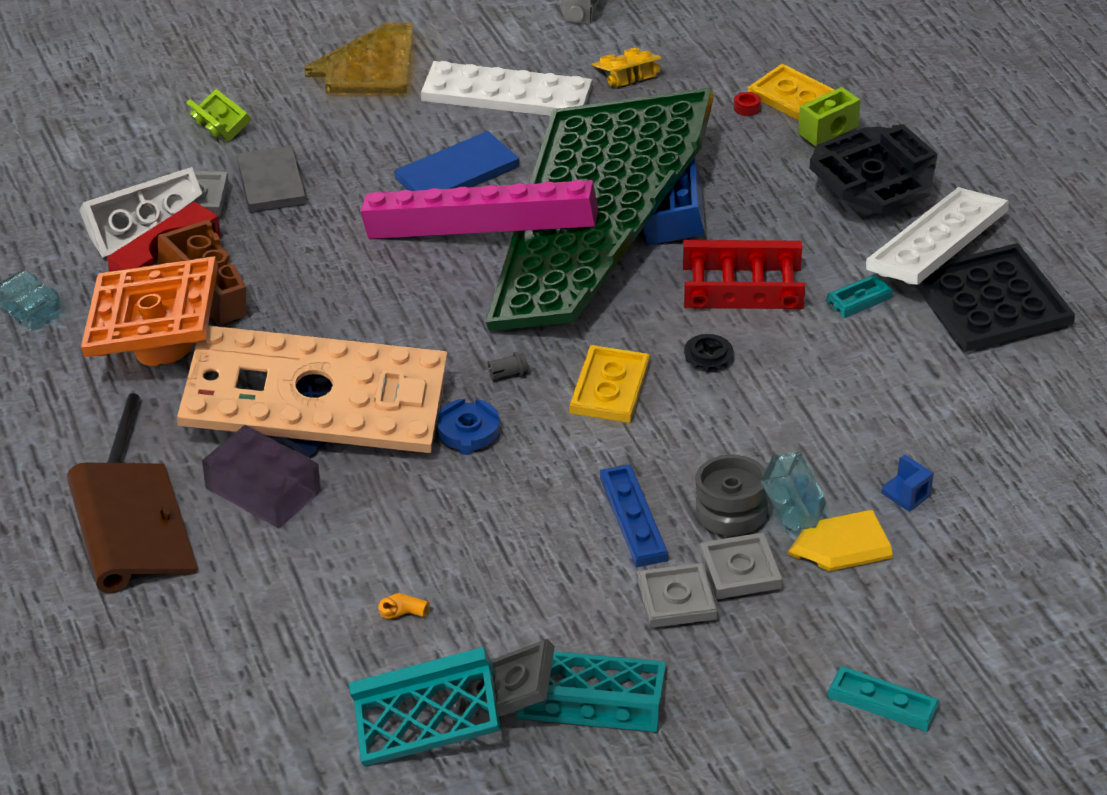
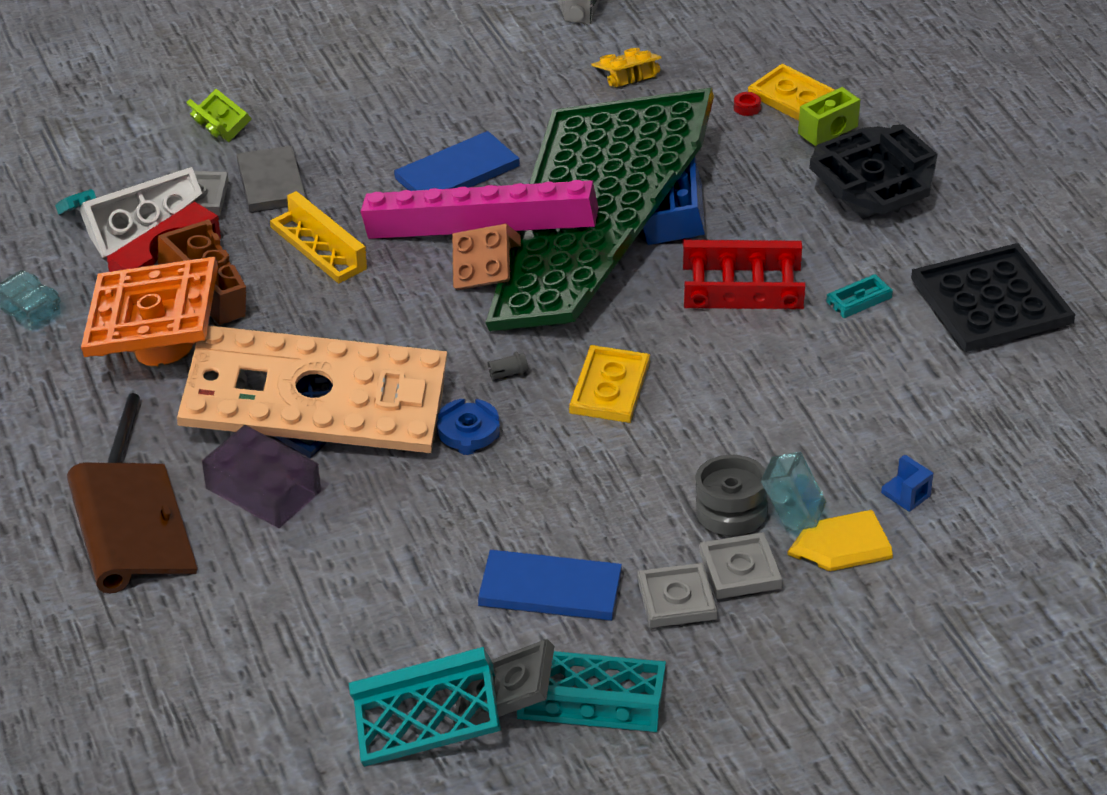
clear yellow wing [304,23,413,95] -> none
light orange arm [378,593,430,619] -> none
white plate [421,61,592,116] -> none
blue tile [600,464,668,568] -> none
black gear [684,334,733,371] -> none
teal tile [828,666,940,732] -> none
white plate [866,187,1009,285] -> none
none -> teal tile [55,189,96,215]
none -> yellow fence [270,191,367,284]
none -> nougat bracket [452,224,521,290]
none -> blue tile [478,550,622,621]

